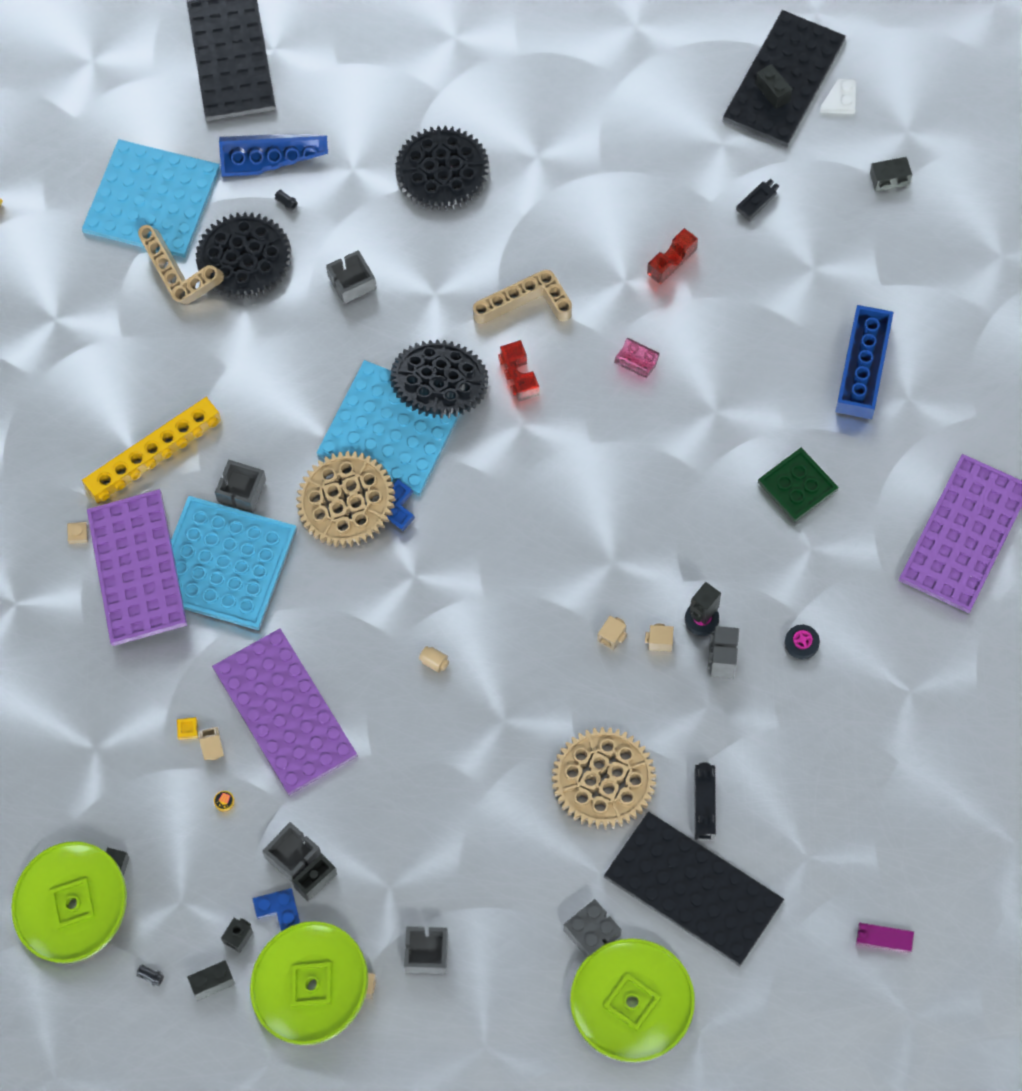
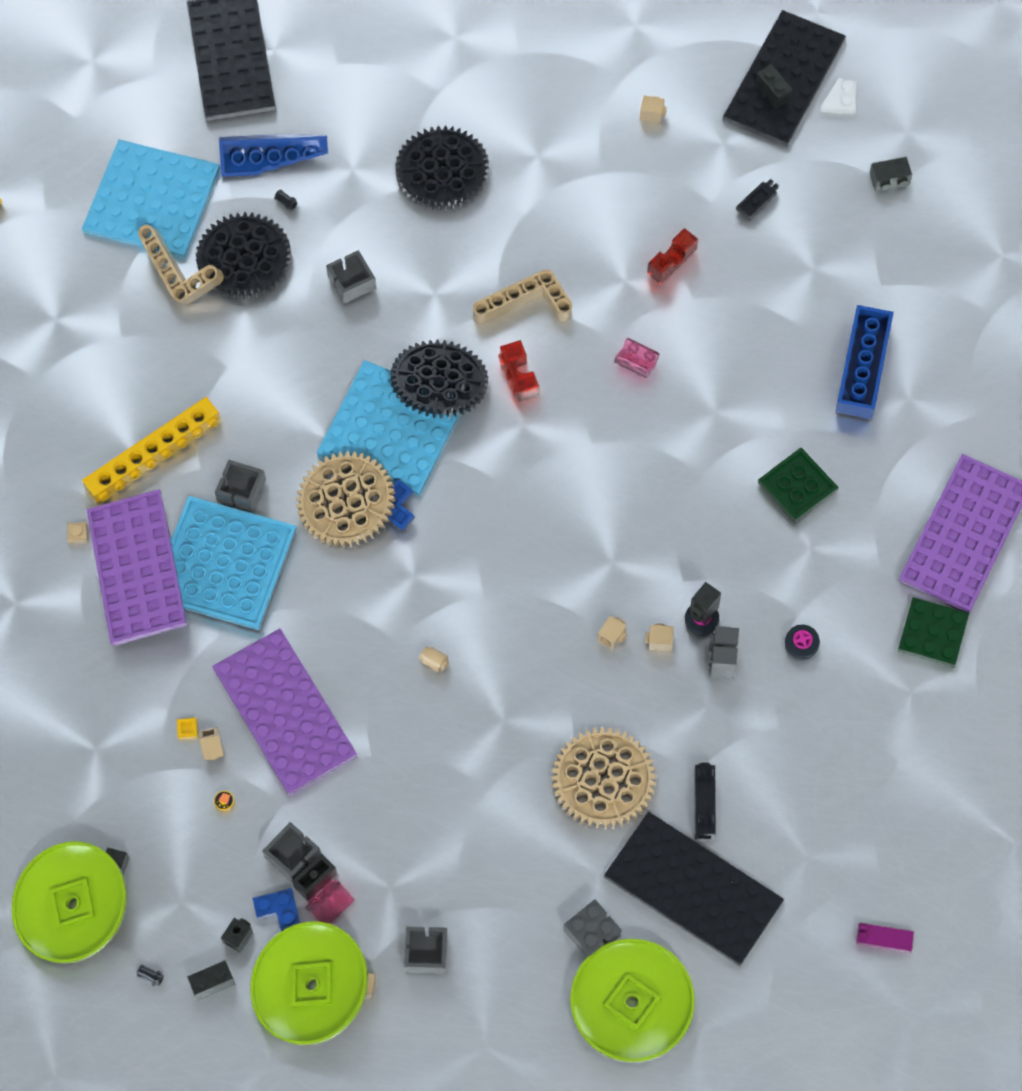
none -> clear pink bracket [305,880,355,924]
none -> tan brick [640,95,667,123]
none -> dark green plate [897,597,969,668]

